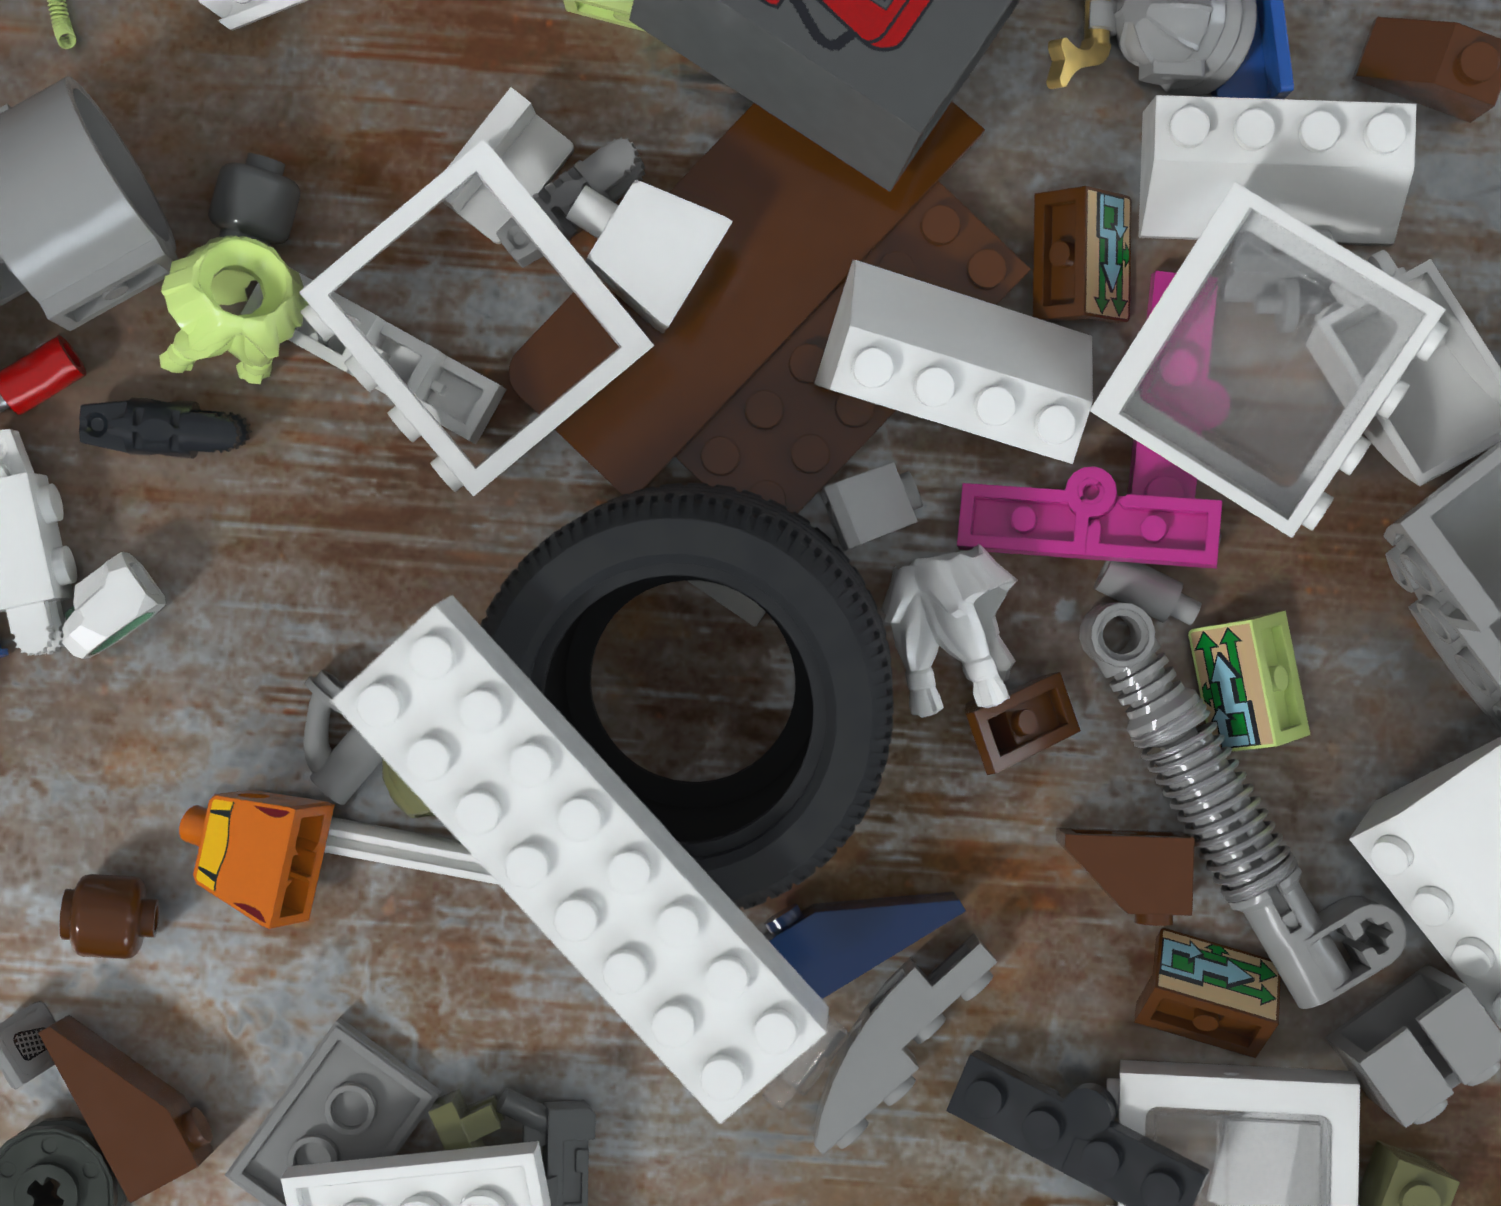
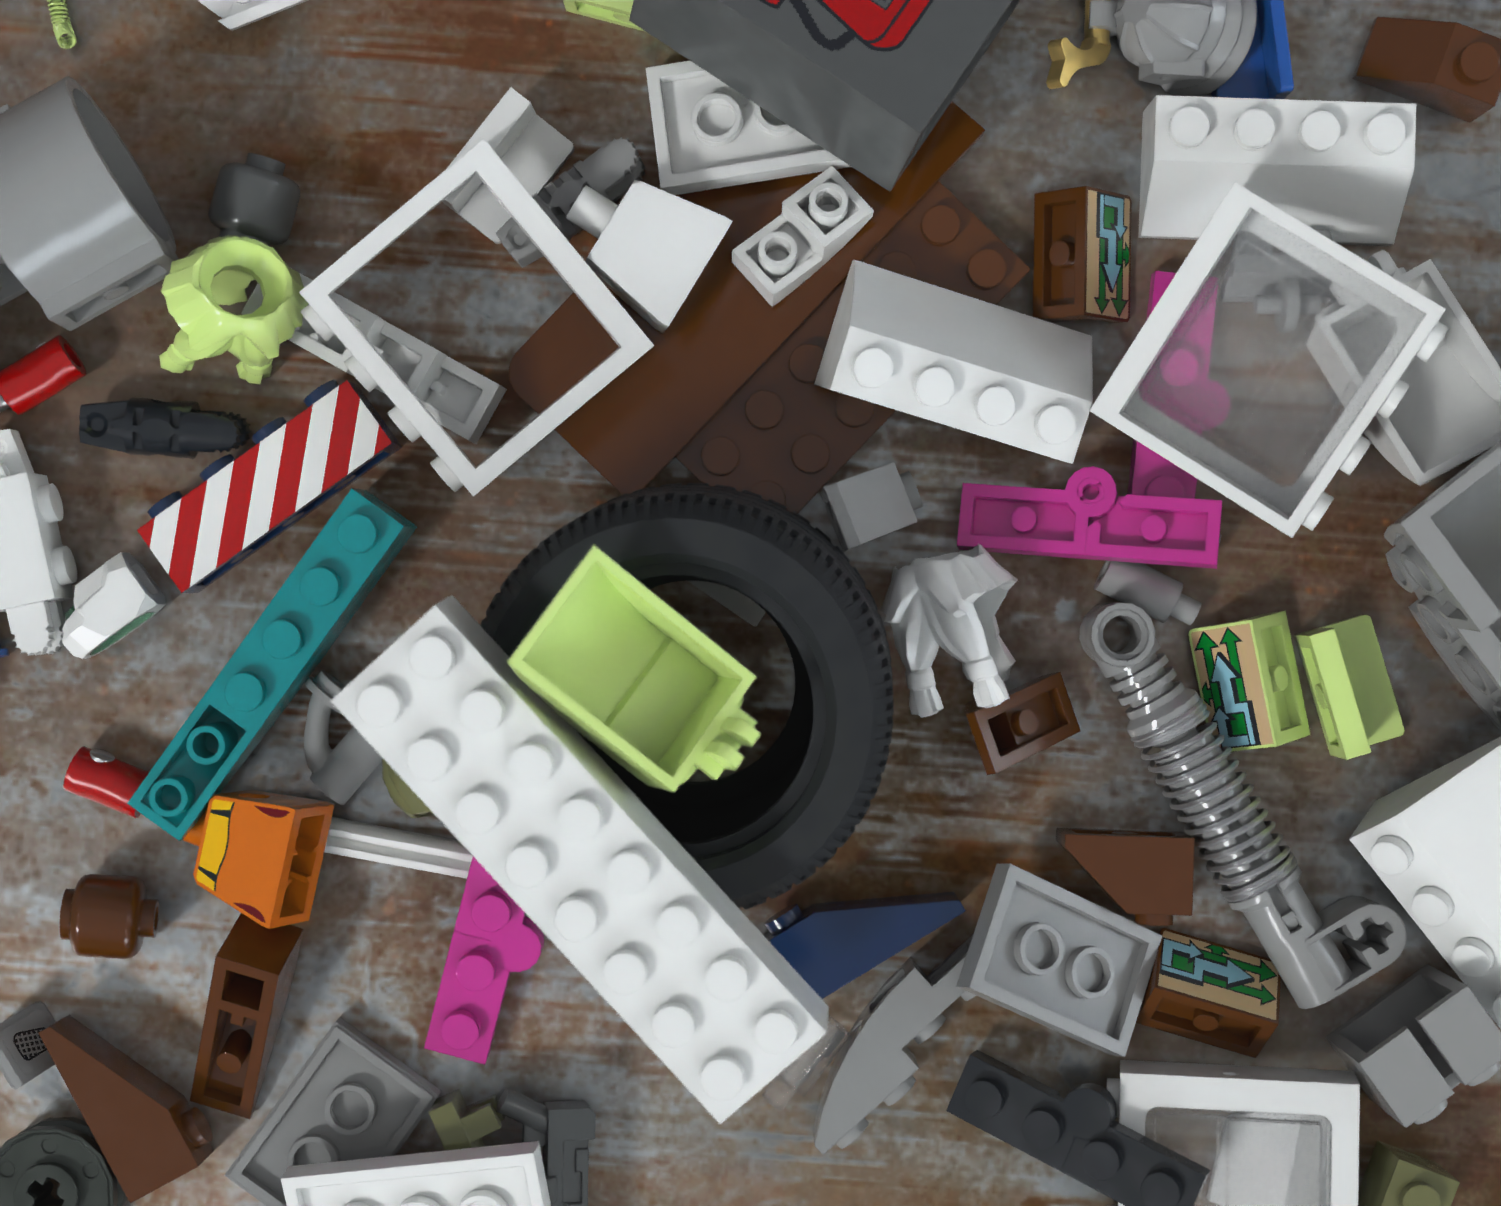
none -> red piece [63,746,149,818]
none -> teal slope [127,488,417,841]
none -> brick [137,380,402,593]
none -> reddish brown slope [190,913,304,1119]
none -> dark pink hinge [424,856,544,1065]
none -> yellowish green piece [507,545,761,792]
none -> white plate [646,60,851,195]
none -> white slope [732,166,874,307]
none -> light grey plate [956,864,1162,1057]
none -> yellowish green panel [1294,615,1405,760]

